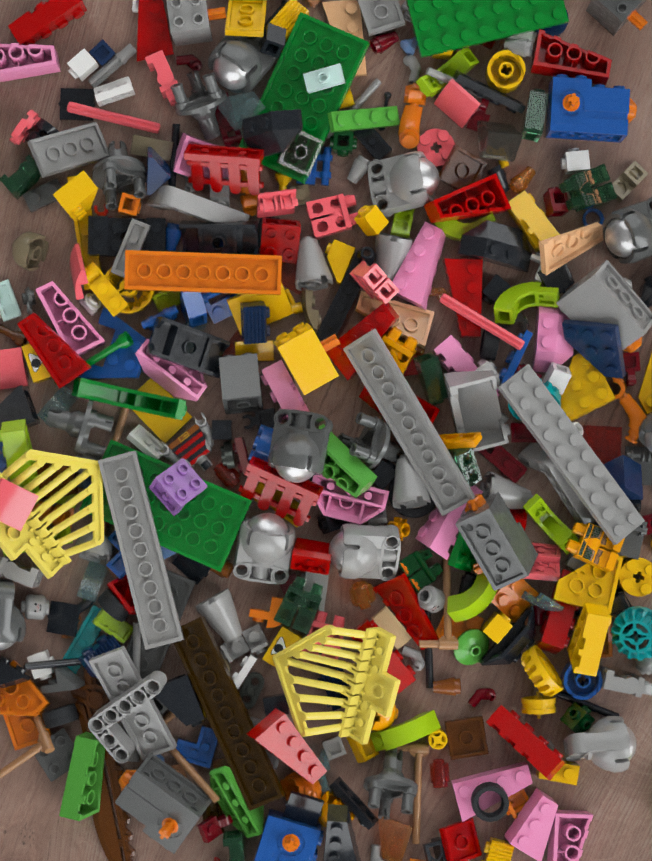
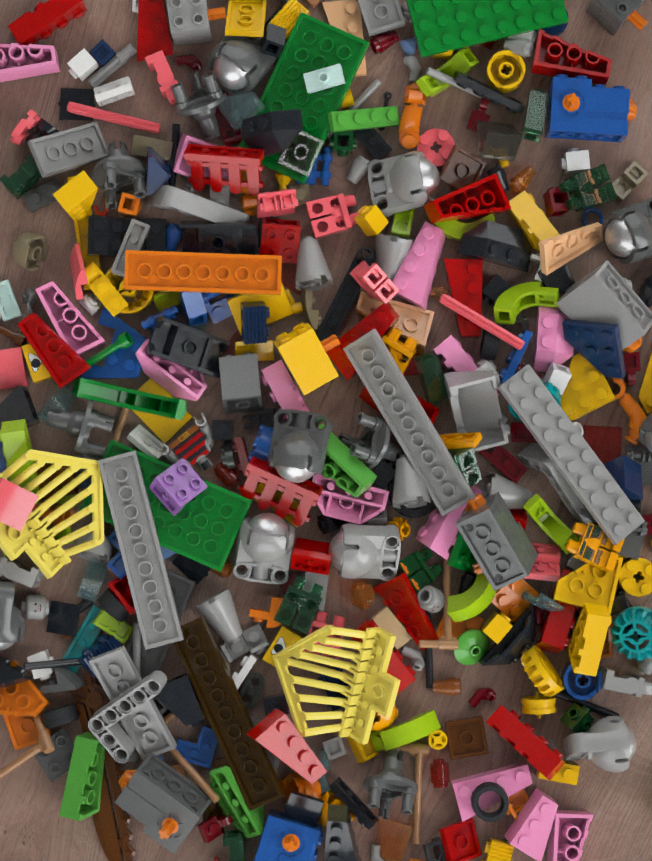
yellow slope [325,239,355,285] -> none
coral slope [434,78,481,128] -> none

